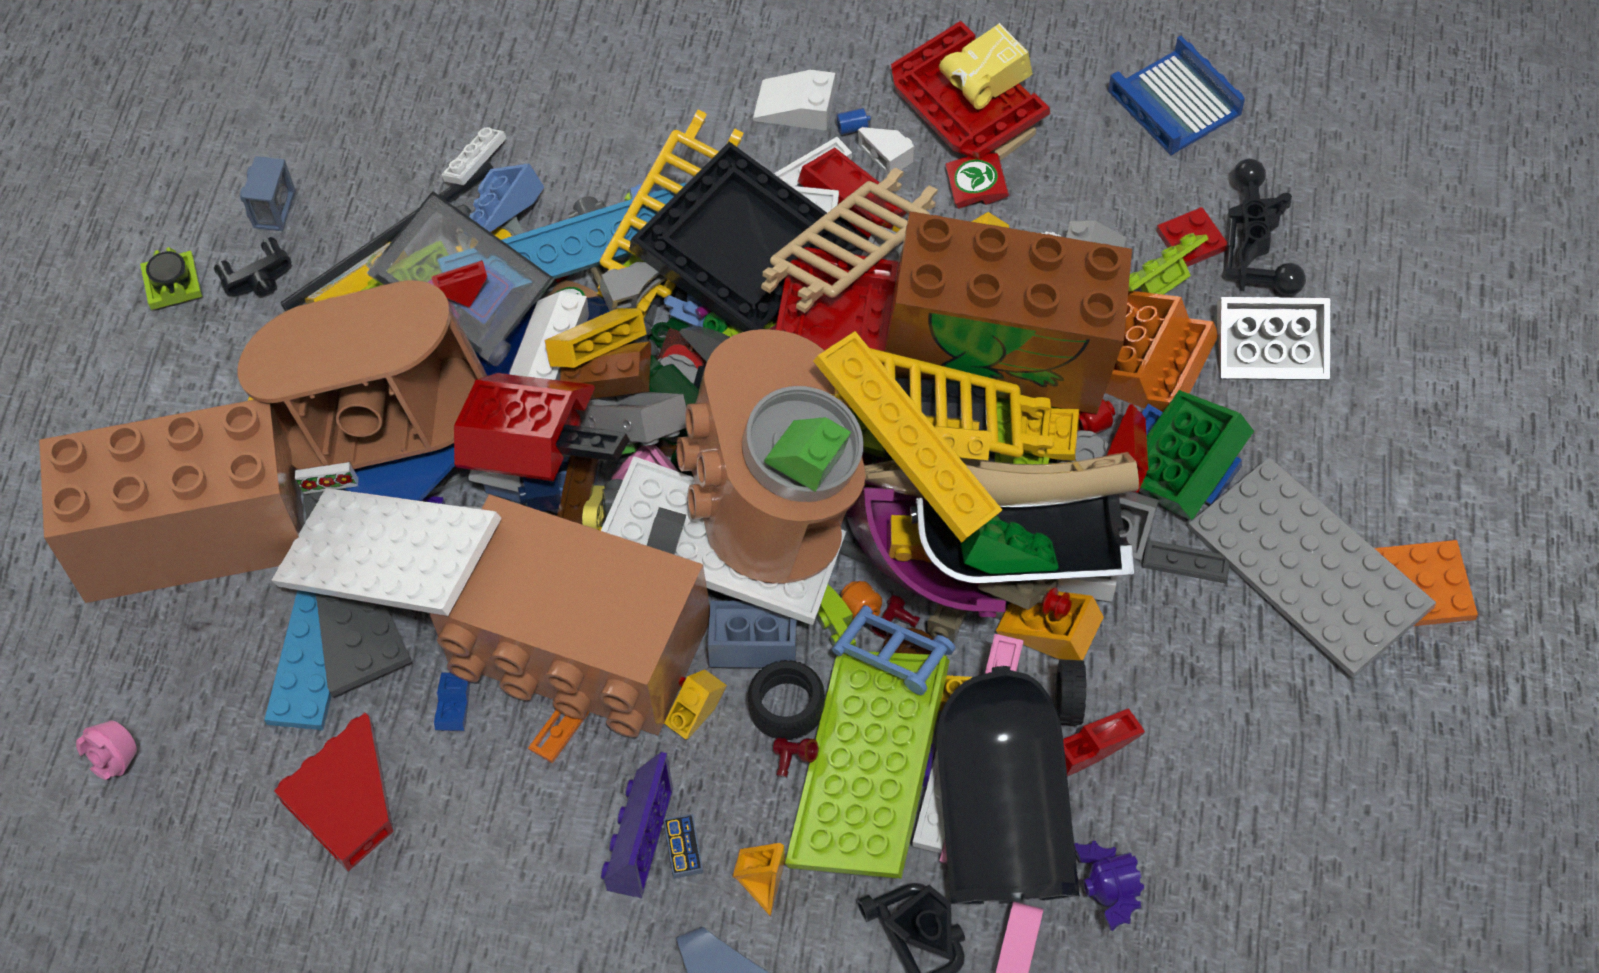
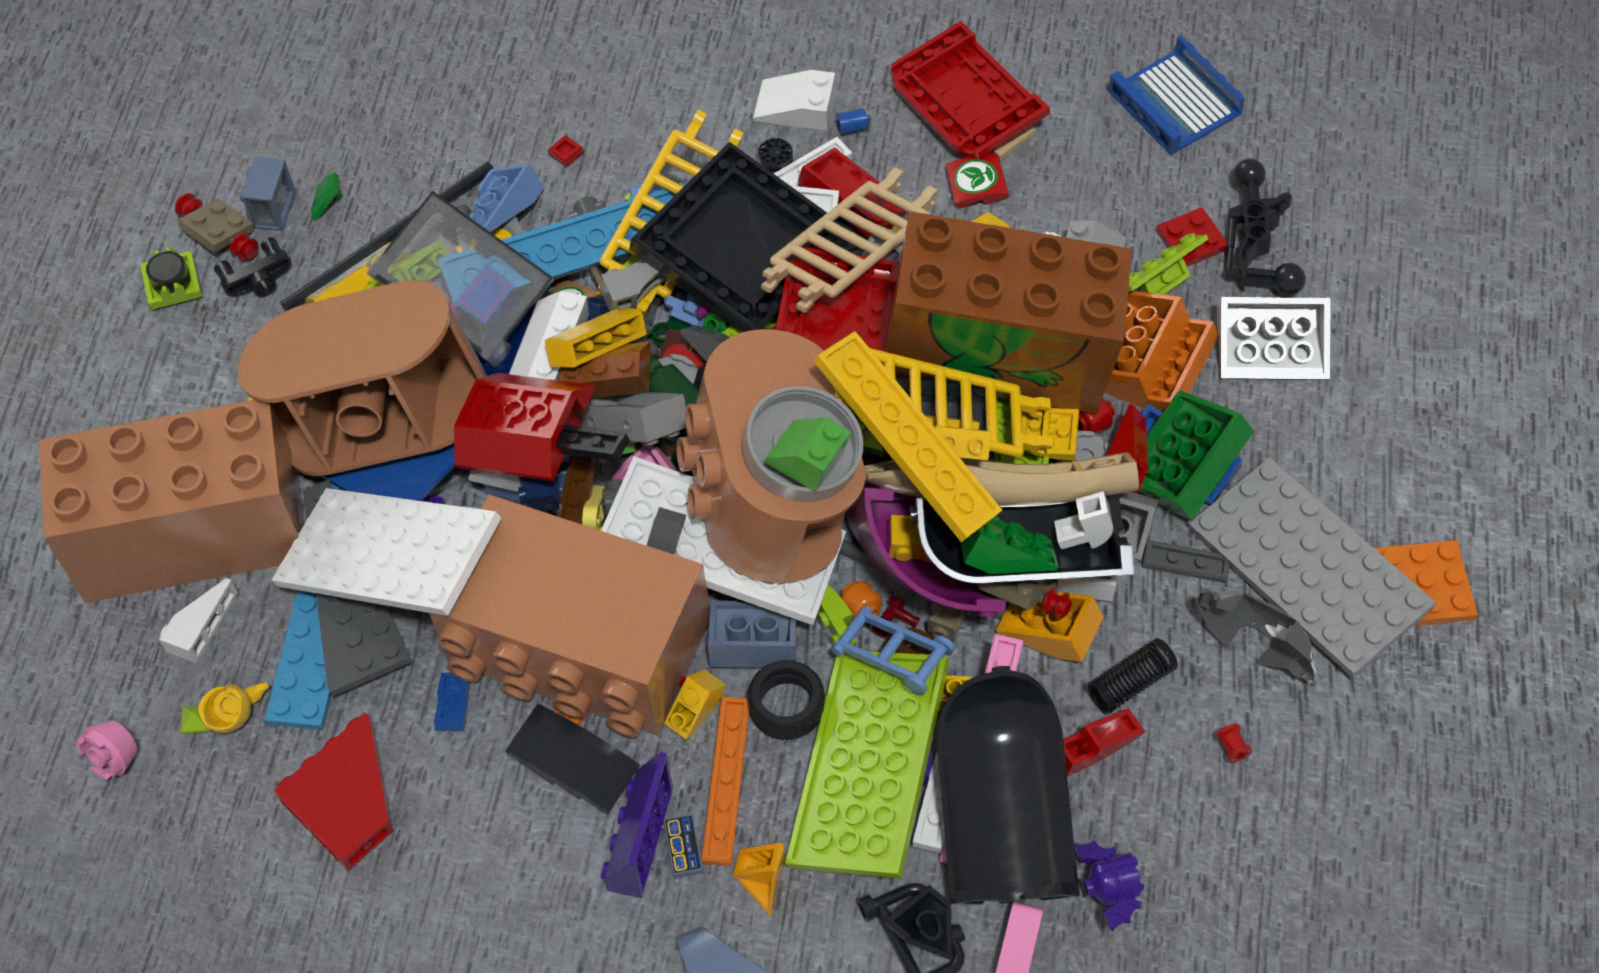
tile [295,462,358,494] -> none
red slope [431,260,488,308] -> none
white tile [441,127,506,185] -> none
dark red piece [773,737,819,778] -> none
white slope [858,127,914,175] -> none
light yellow piece [939,23,1033,110] -> none
black tyre [1055,659,1086,725] -> none
none -> white slope [159,578,238,663]
none -> dark tan plate [175,193,258,262]
none -> lime slope [181,705,211,734]
none -> yellow hair [198,682,269,734]
none -> green piece [311,172,342,220]
none -> black slope [504,703,640,815]
none -> red tile [548,135,584,168]
none -> orange tile [701,696,750,867]
none -> black wheel [758,138,793,174]
none -> white brick [1054,491,1113,549]
none -> black piece [1087,638,1178,714]
none -> dark grey animal [1197,588,1316,683]
none -> red bush [1215,724,1253,763]

